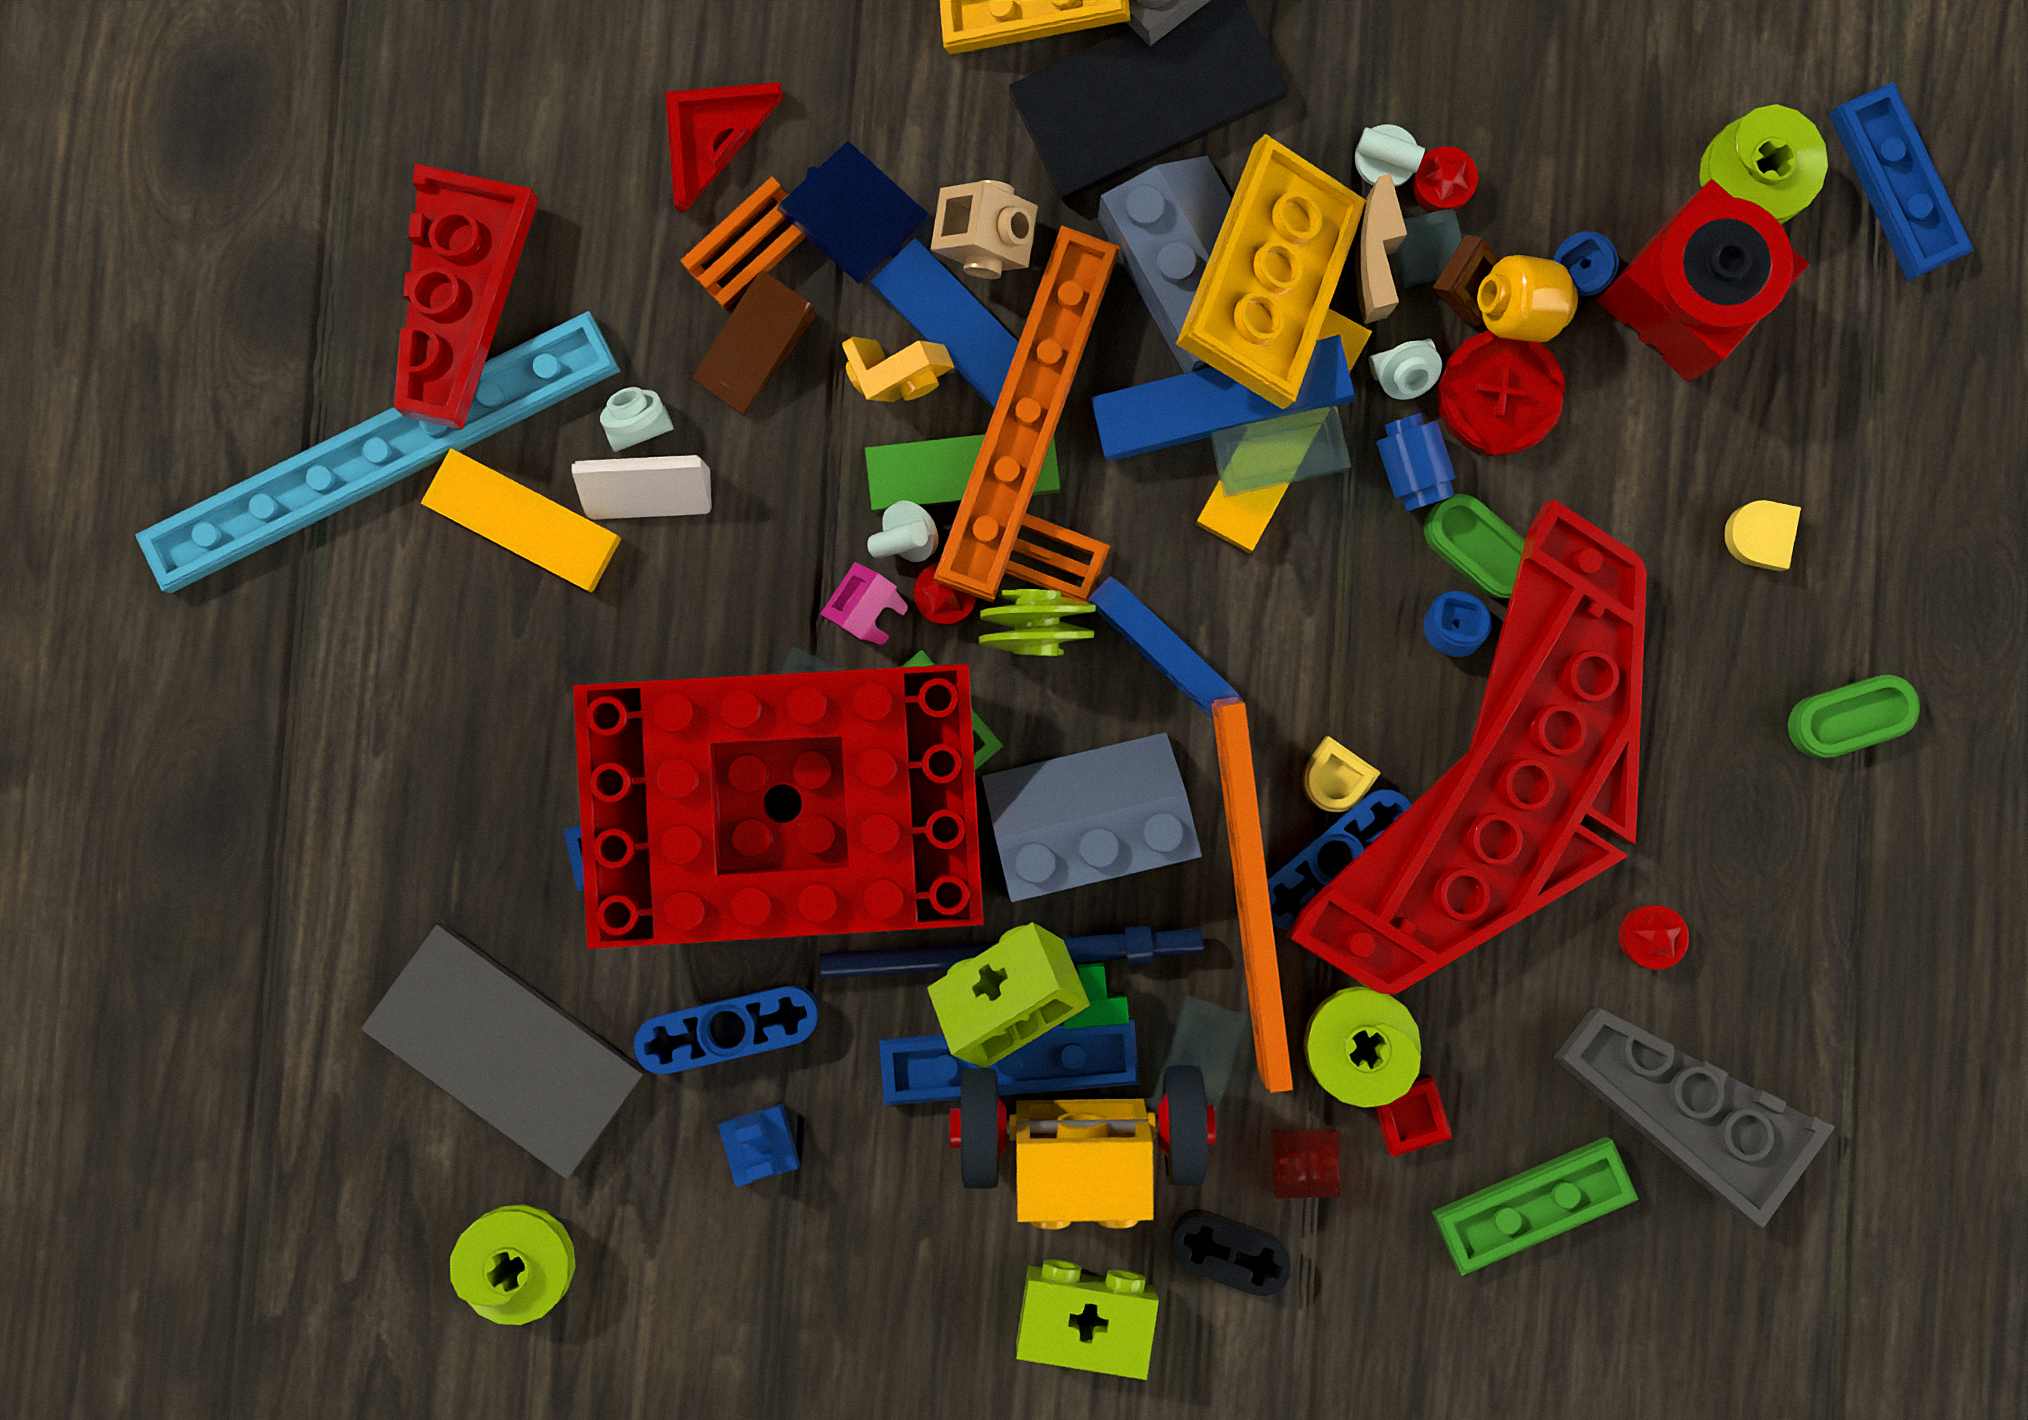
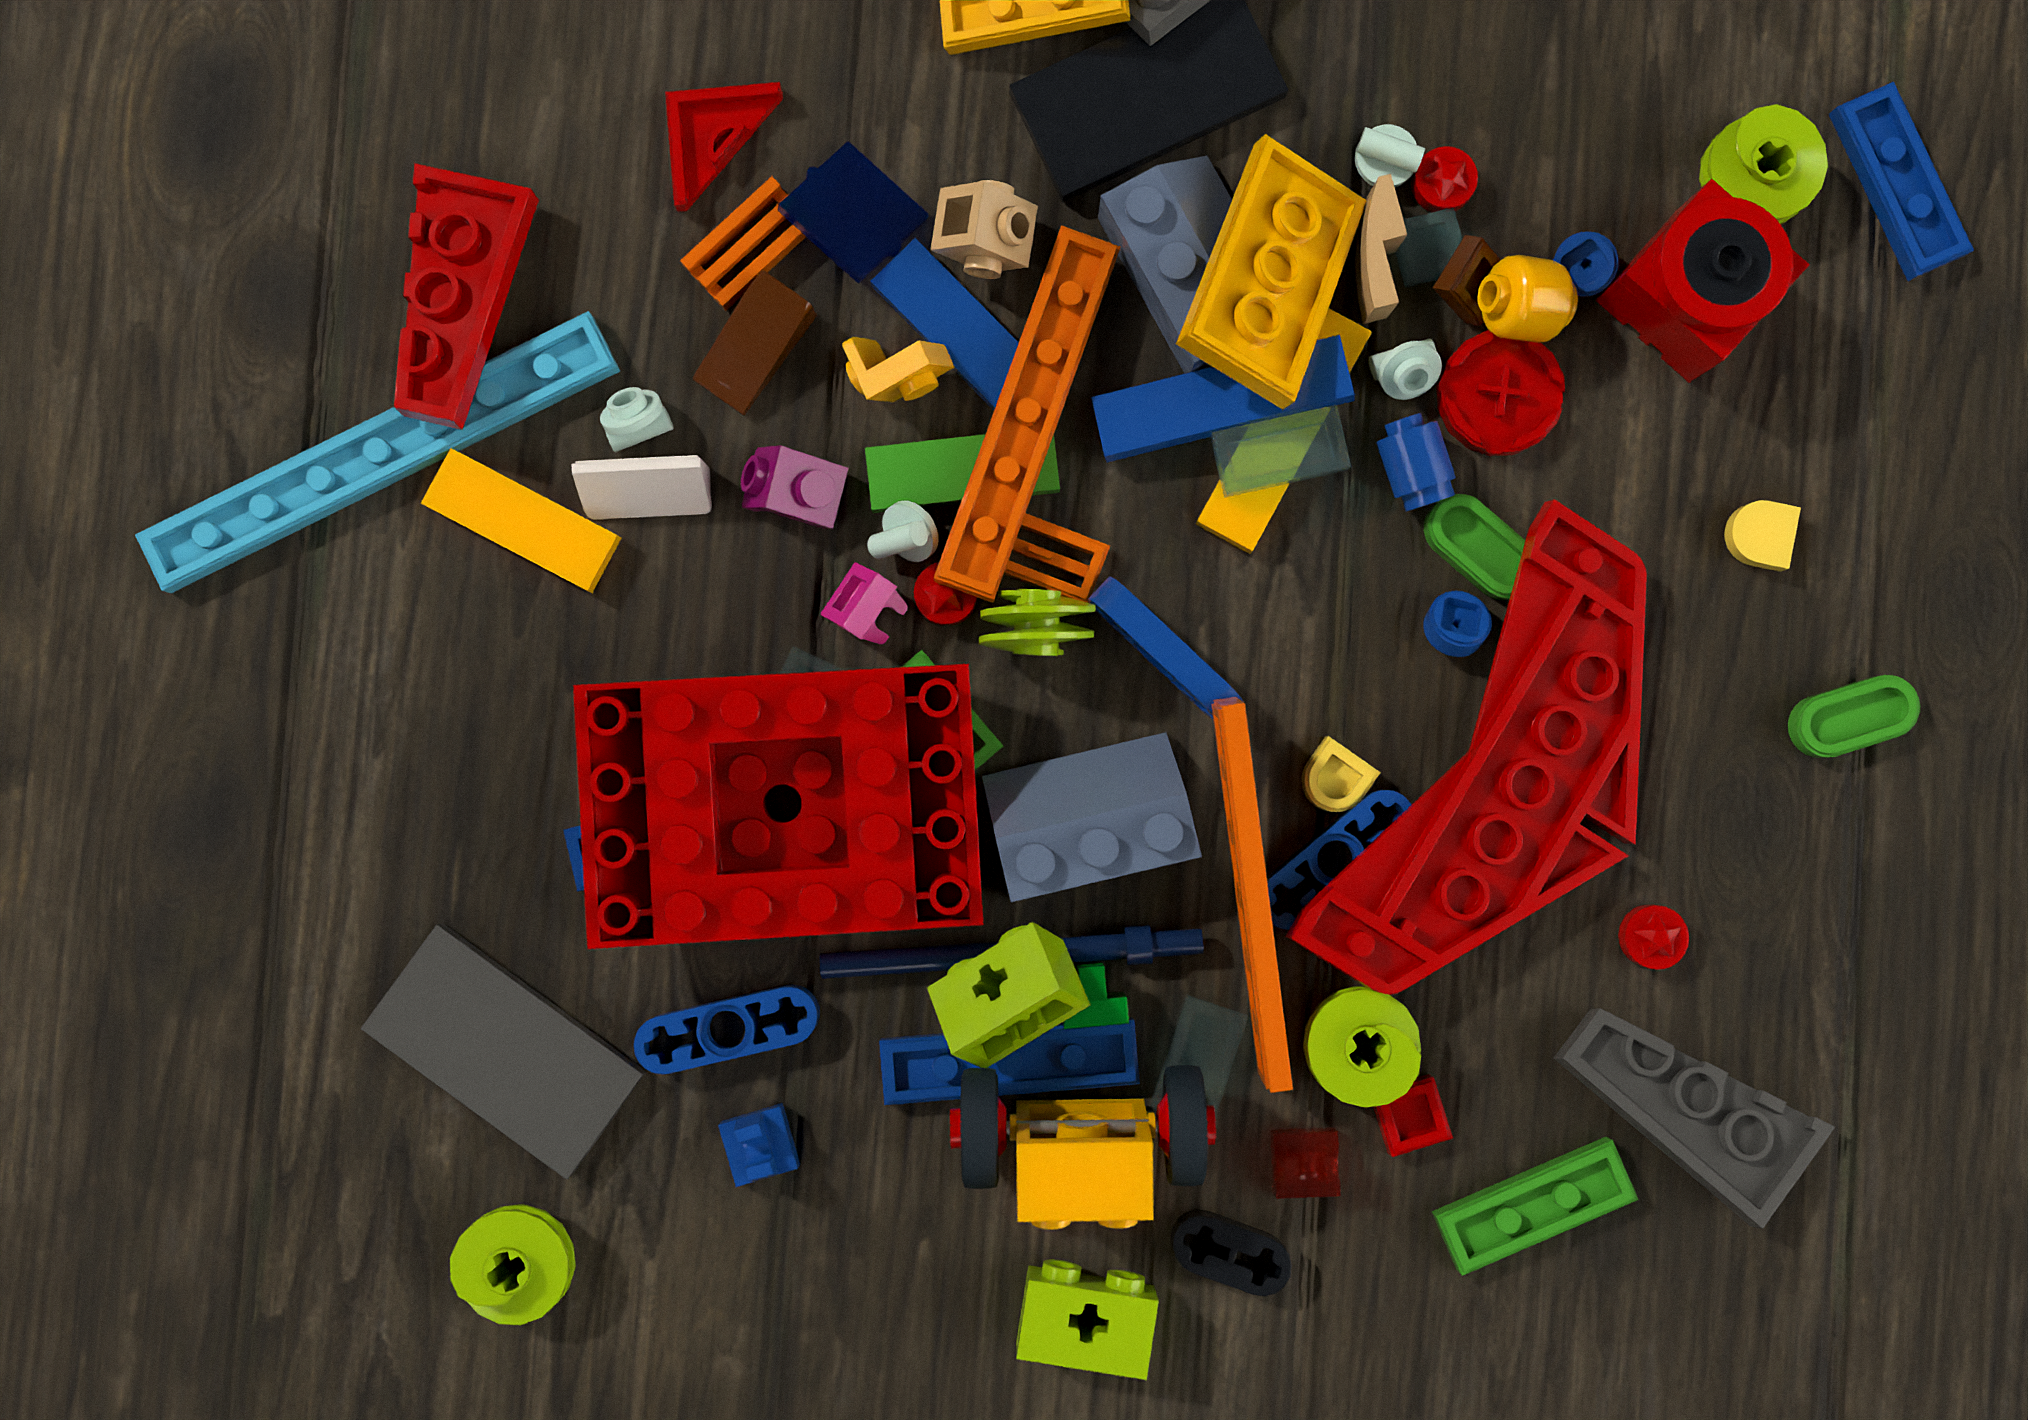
none -> magenta bracket [741,445,848,529]

